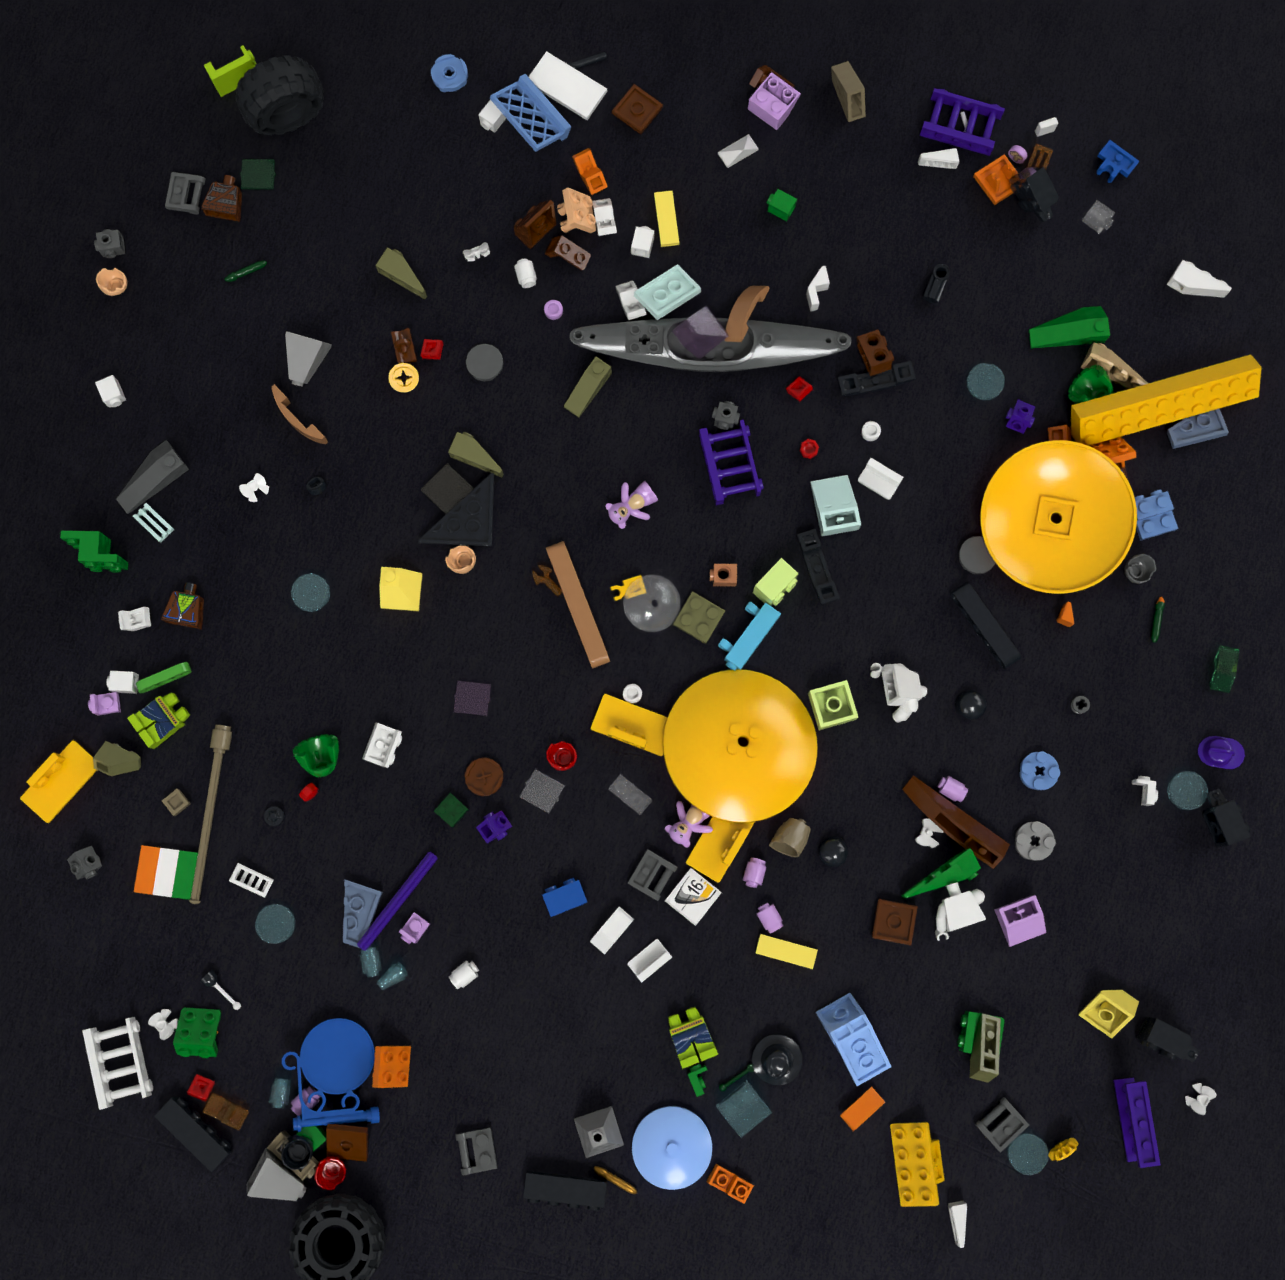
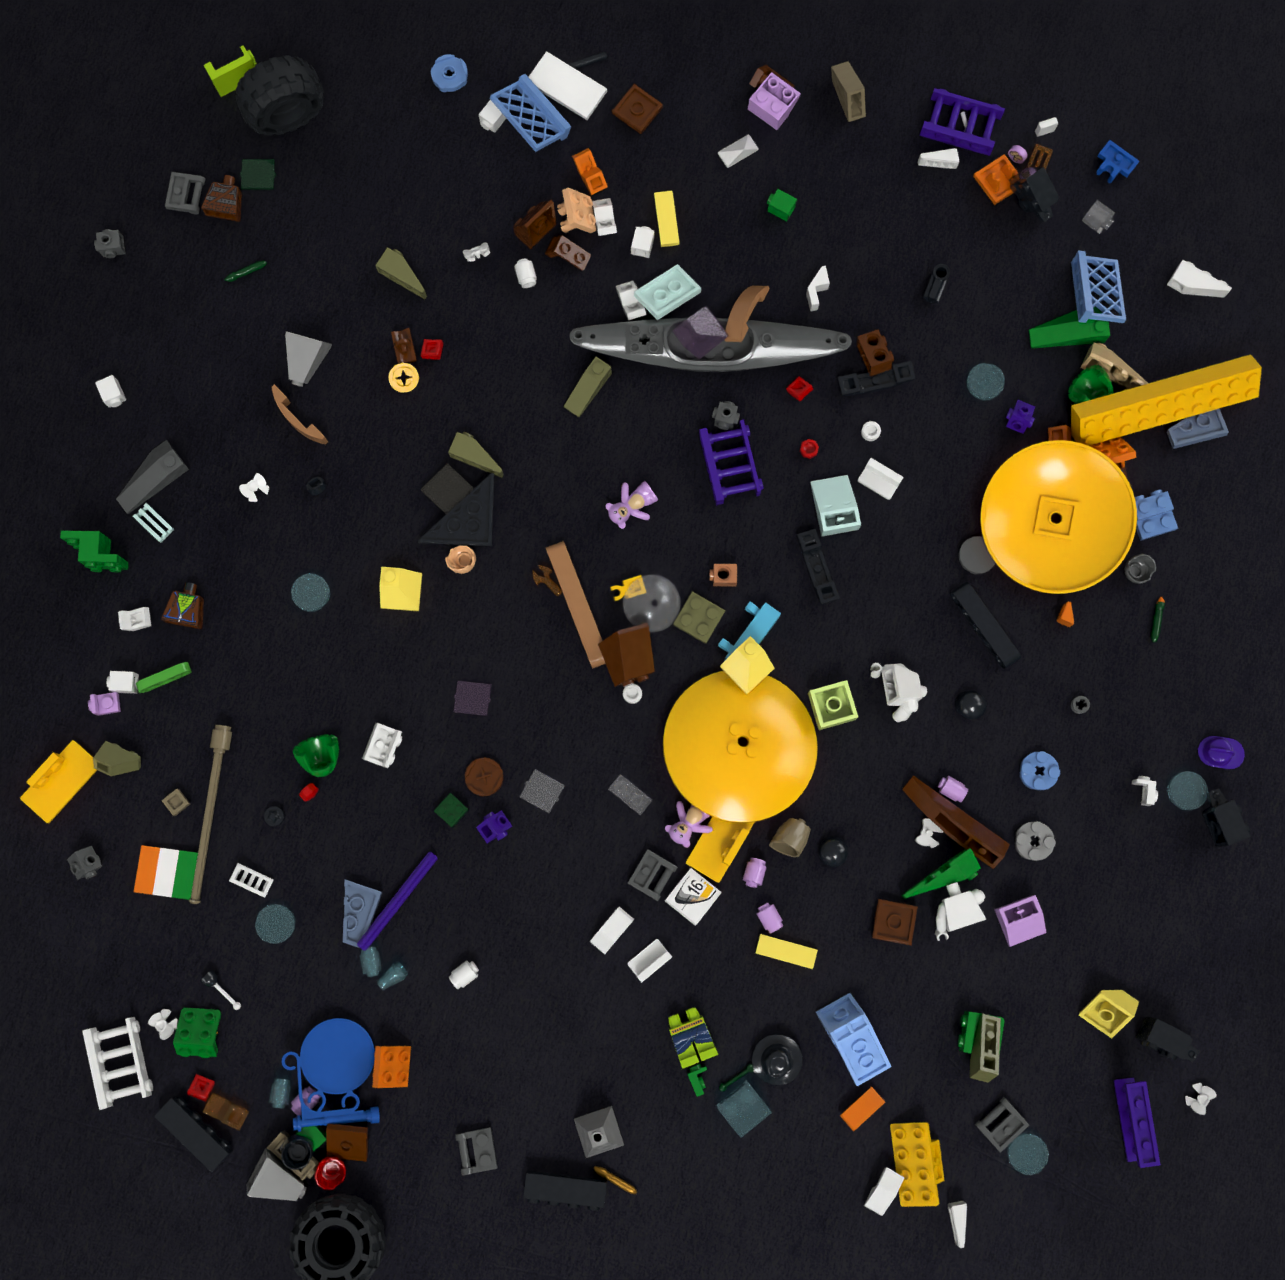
light nougat hair [96,268,128,296] -> none
lime hips [127,693,190,749] -> none
lavender bracket [399,912,430,944] -> none
dark grey tile [466,344,504,381] -> none
blue brick [542,878,588,917] -> none
lavender tile [544,300,563,320] -> none
red hair [546,741,577,771] -> none
yellow bracket [591,694,668,756] -> none
light blue dish [632,1106,712,1190] -> none
orange slope [706,1164,754,1204] -> none
yellowish green brick [753,558,798,606] -> none
yellow gear [1048,1138,1078,1161] -> none
clear green slope [1209,645,1239,693] -> none
none -> reddish brown slope [598,623,655,687]
none -> light yellow slope [720,636,775,695]
none -> white slope [864,1167,904,1216]
none -> medium blue fence [1071,250,1126,323]

